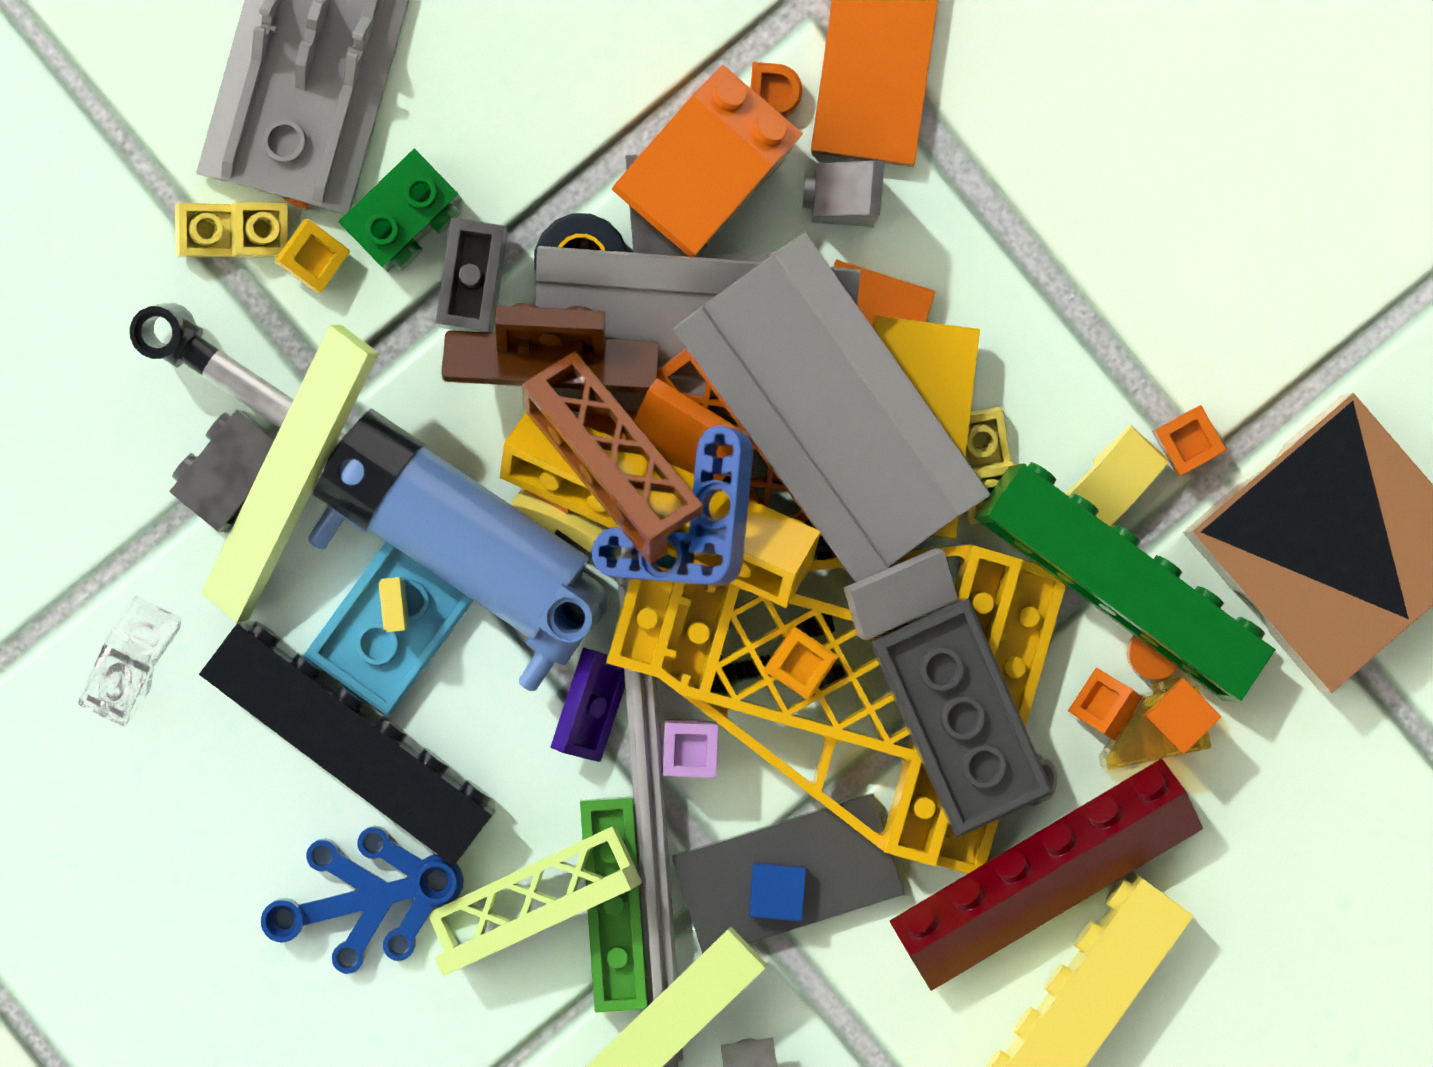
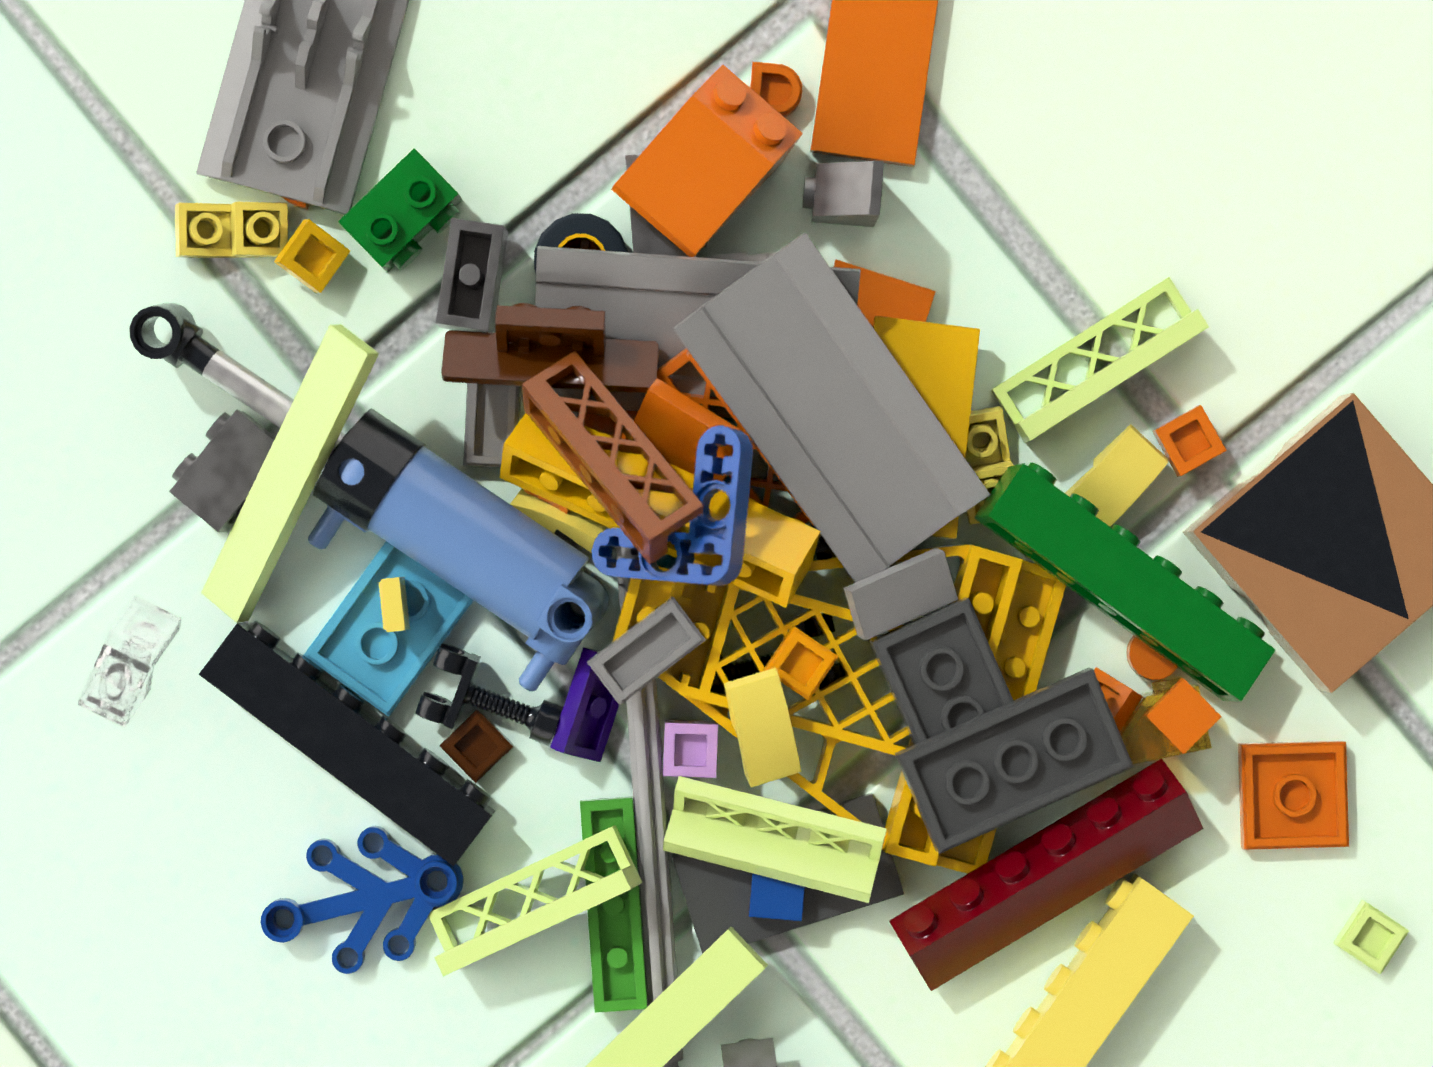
none -> black bar [415,643,563,746]
none -> reddish brown tile [439,708,514,783]
none -> light grey tile [463,383,521,468]
none -> light grey tile [587,597,706,705]
none -> yellowish green fence [663,776,887,903]
none -> light yellow slope [724,668,801,788]
none -> dark grey tile [895,667,1134,854]
none -> yellowish green fence [991,277,1209,443]
none -> orange tile [1238,741,1349,850]
none -> yellowish green tile [1333,900,1409,974]

